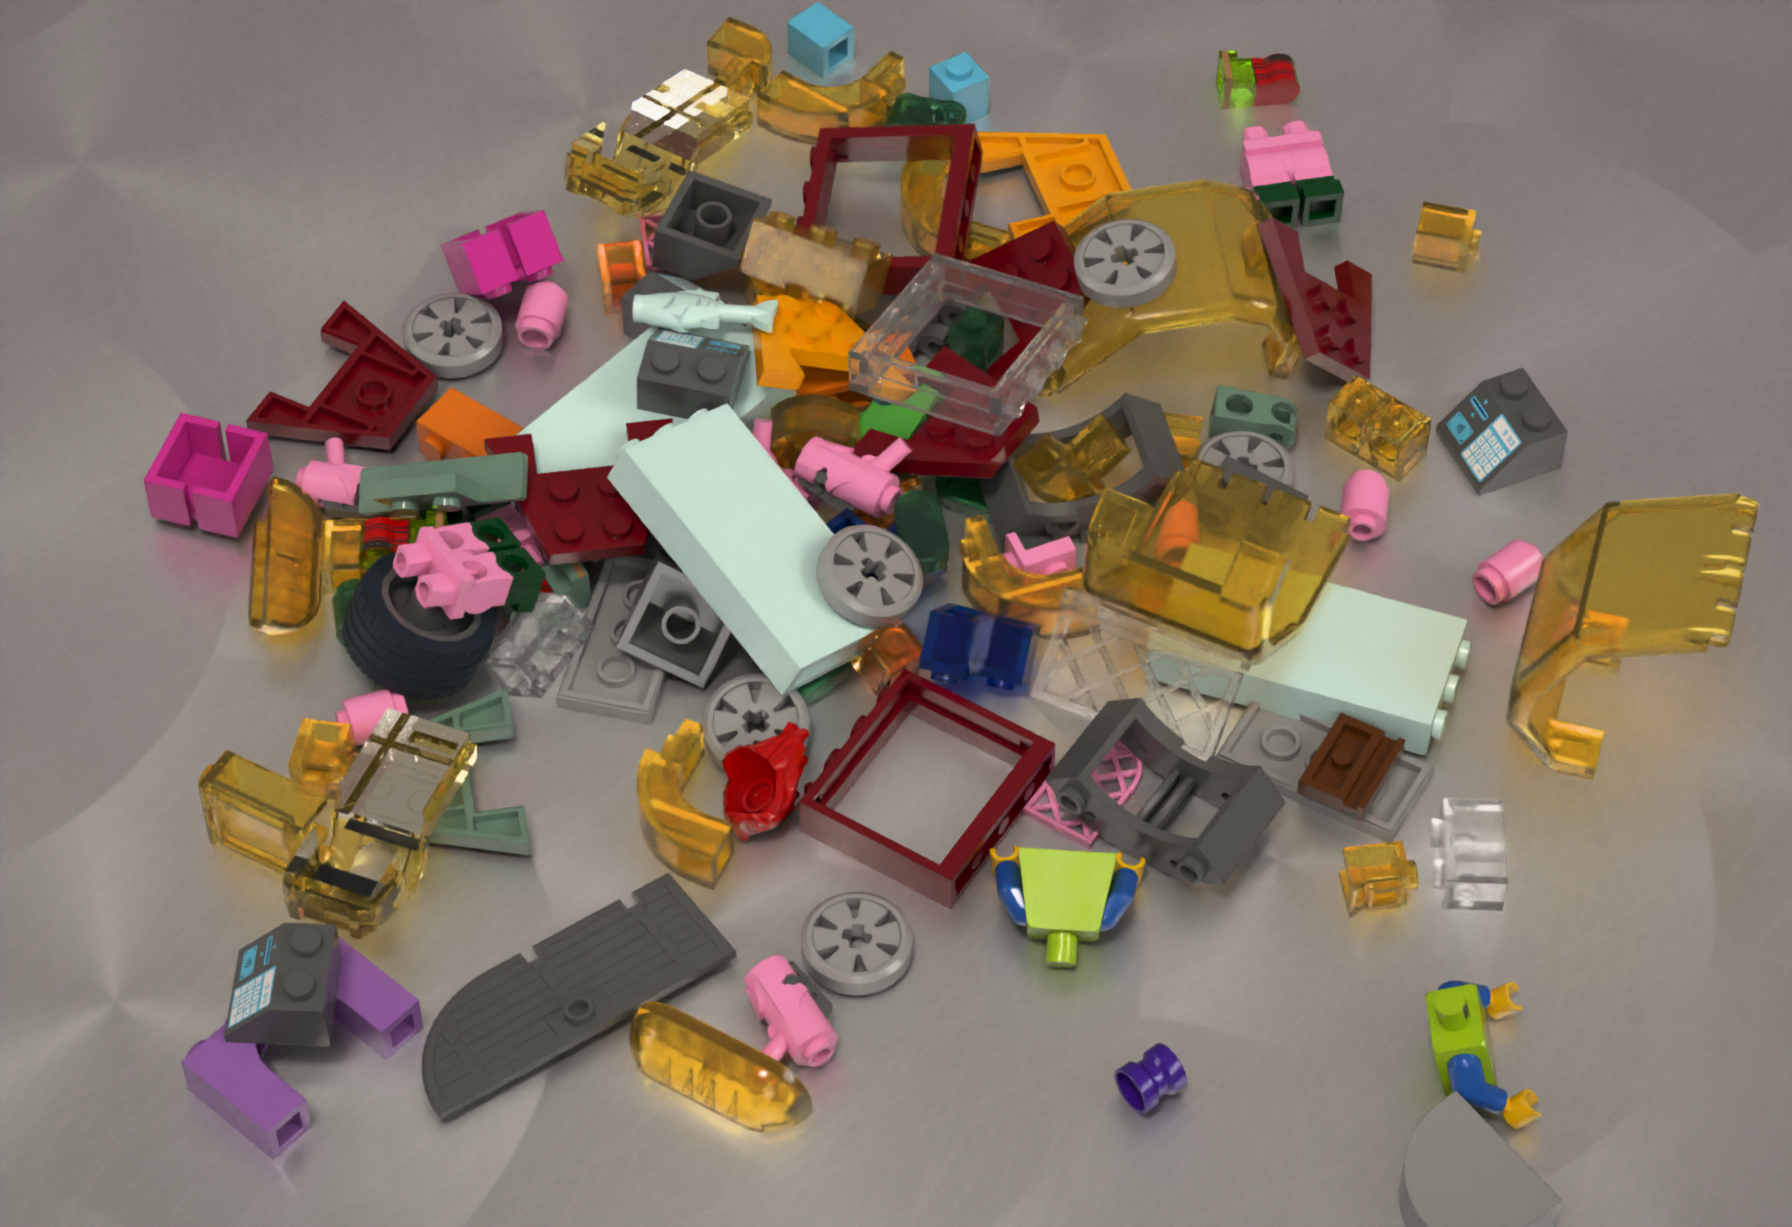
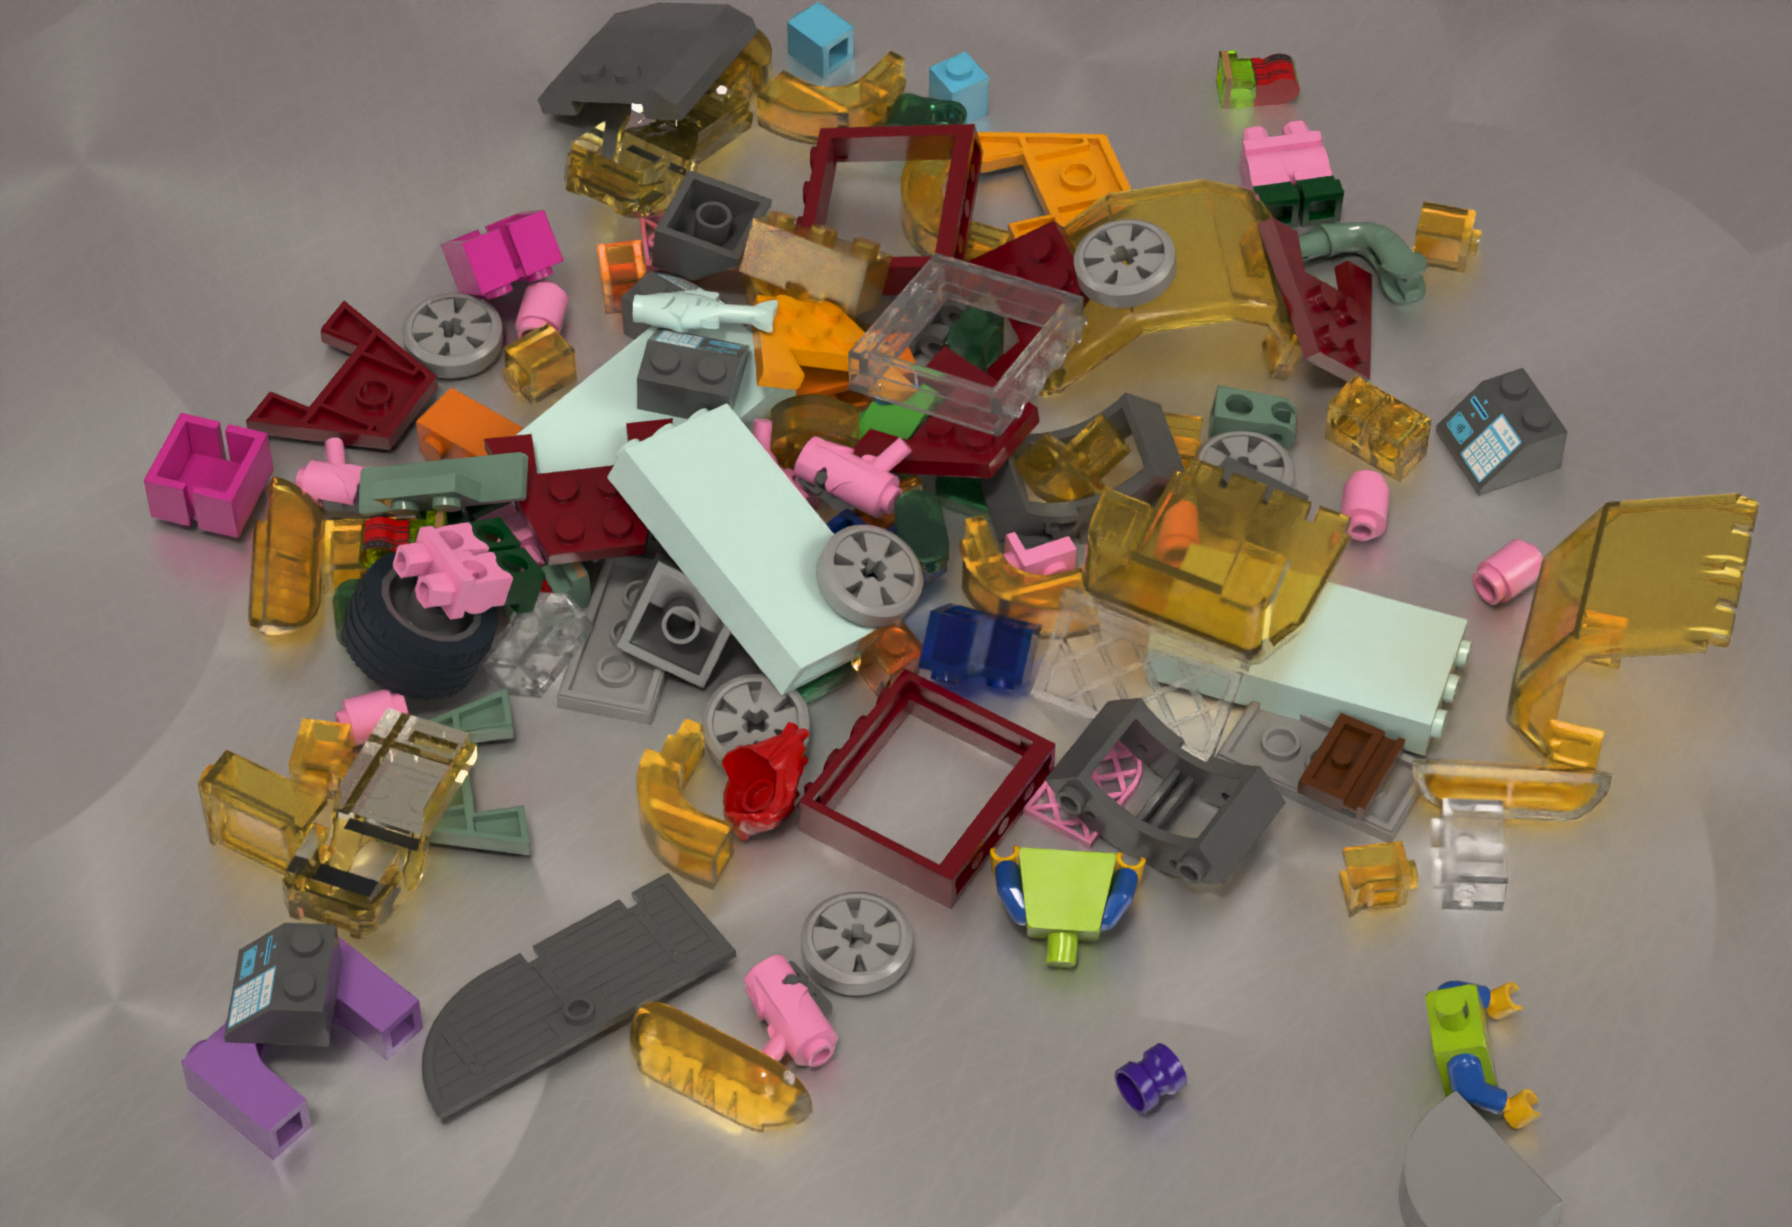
none -> clear yellow brick [502,323,577,405]
none -> dark grey wedge [537,2,758,121]
none -> sand green piece [1299,222,1428,306]
none -> clear yellow brick [1412,759,1612,821]

